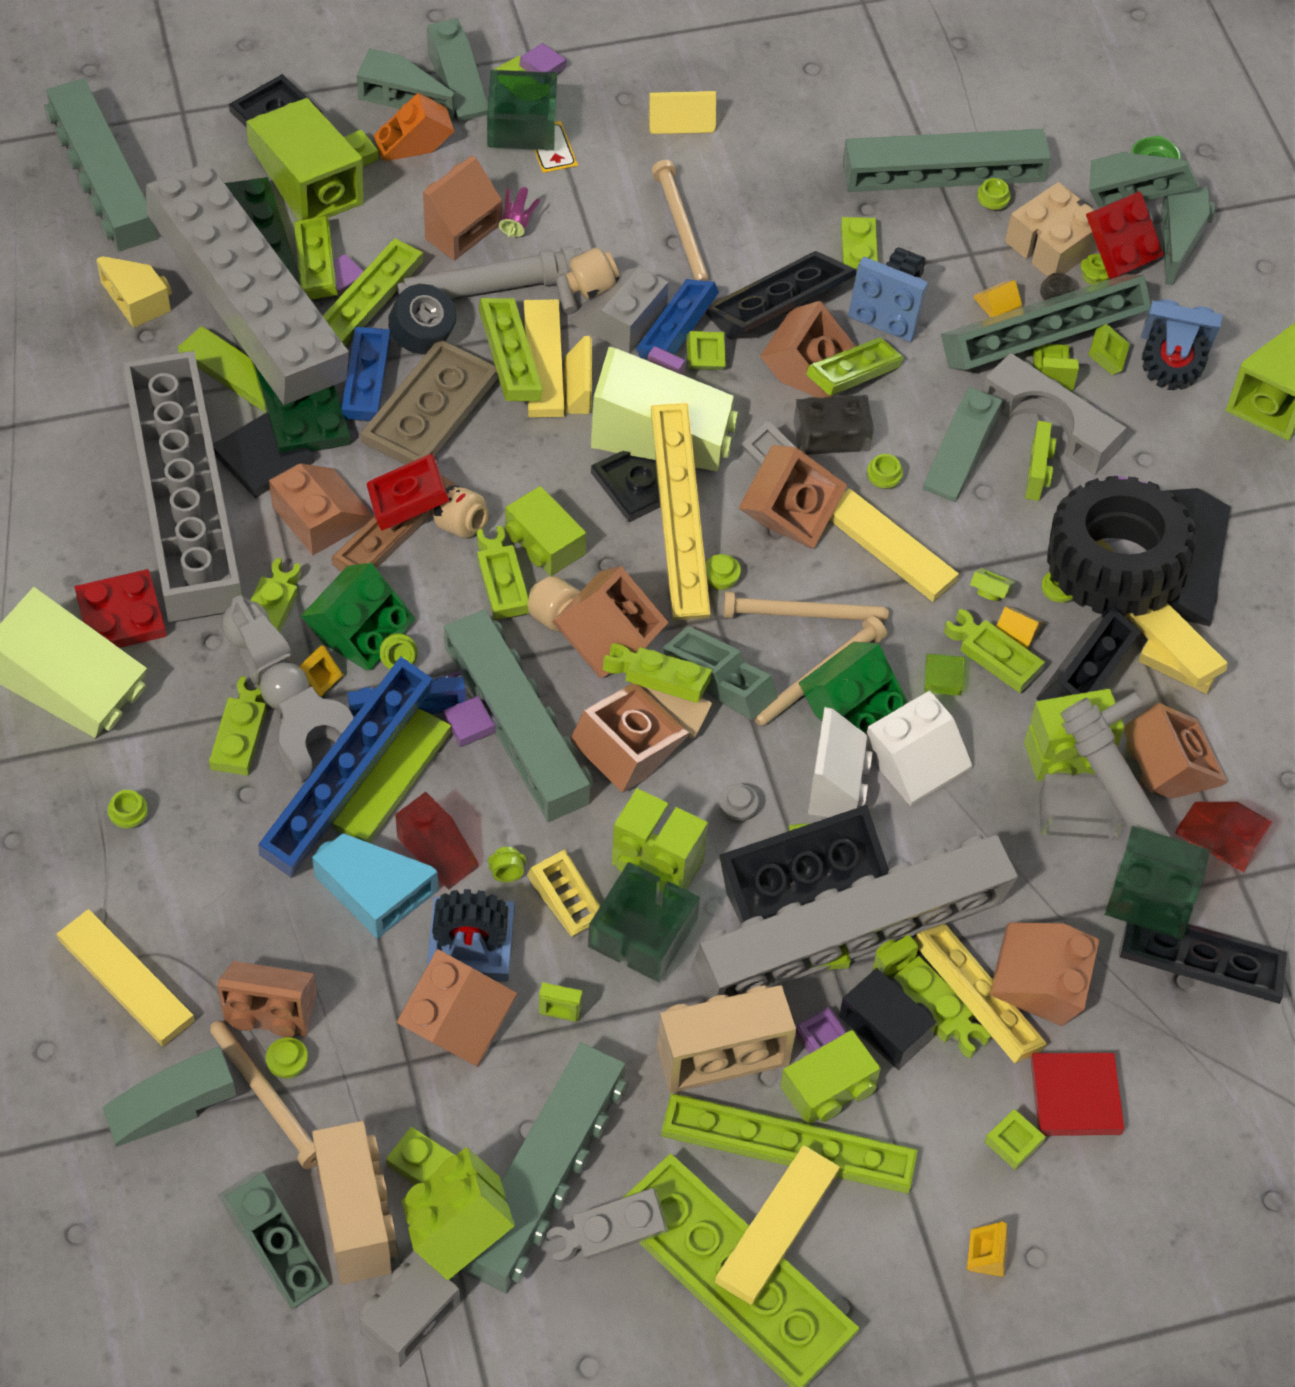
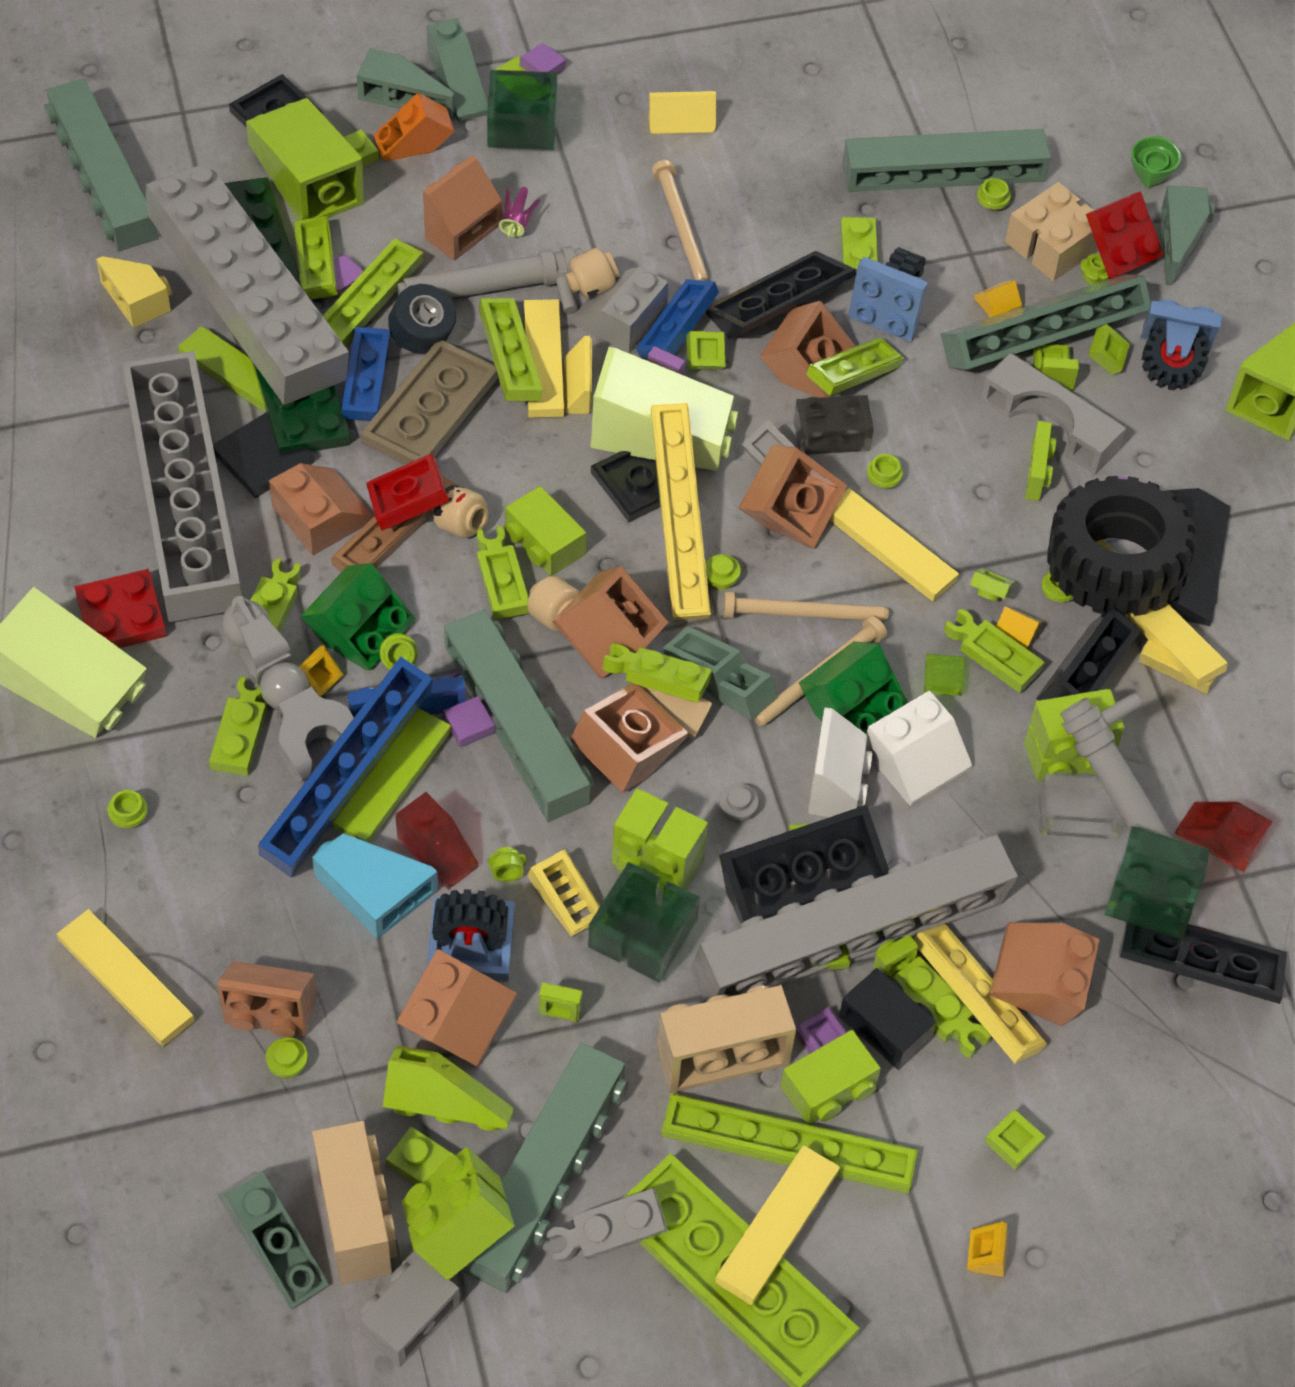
sand green slope [103,1046,236,1147] -> none
tan bar [210,1021,317,1170] -> none
sticker [526,121,578,173] -> none
sand green slope [922,387,1002,503] -> none
red tile [1030,1053,1124,1136] -> none
clear smoke plate [1040,273,1075,300] -> none
sand green slope [1089,152,1199,208] -> none
nougat slope [1124,703,1228,799] -> none
none -> lime slope [382,1045,514,1131]

